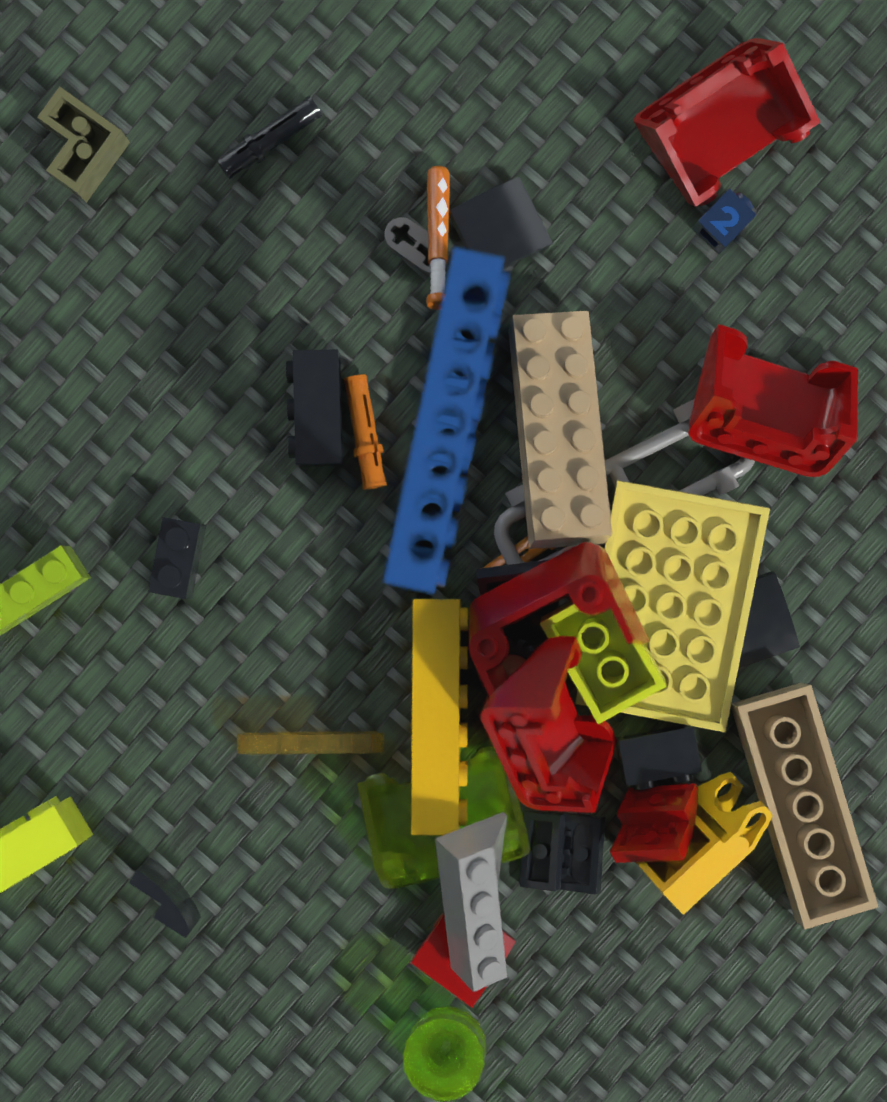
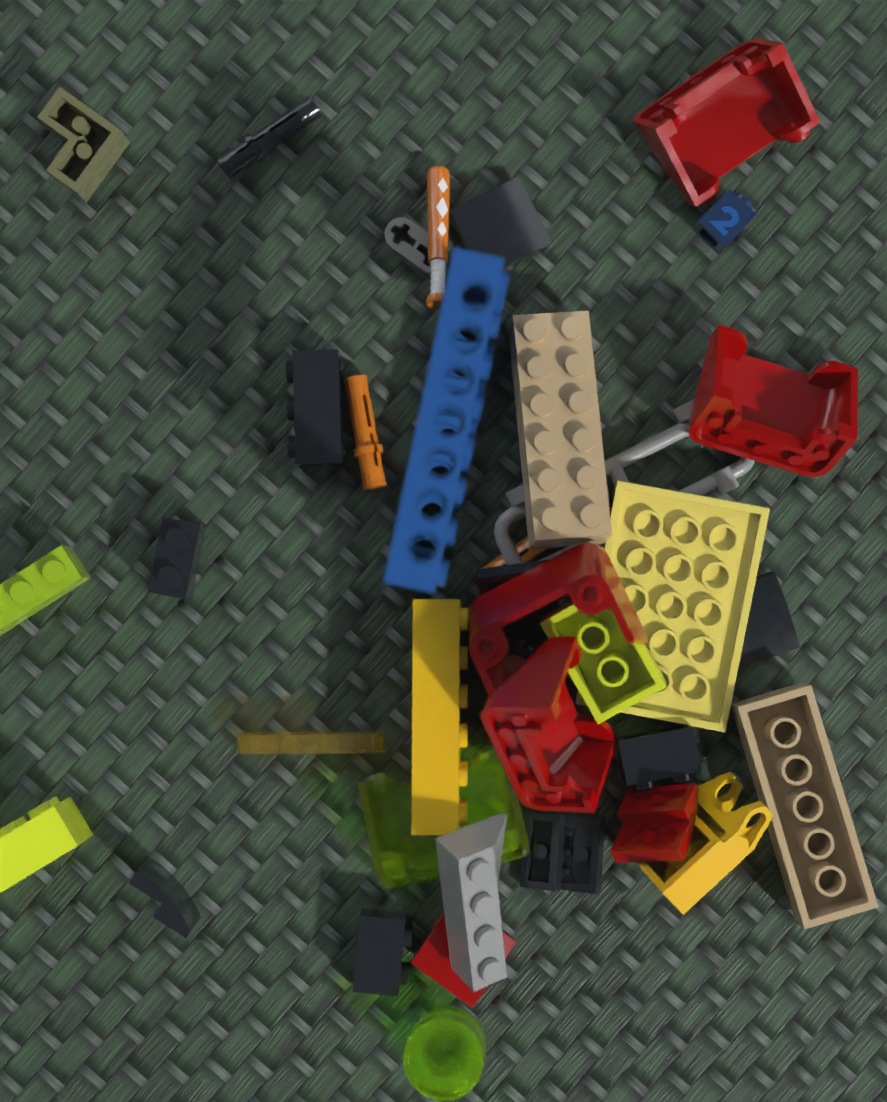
none -> black brick [353,908,413,996]

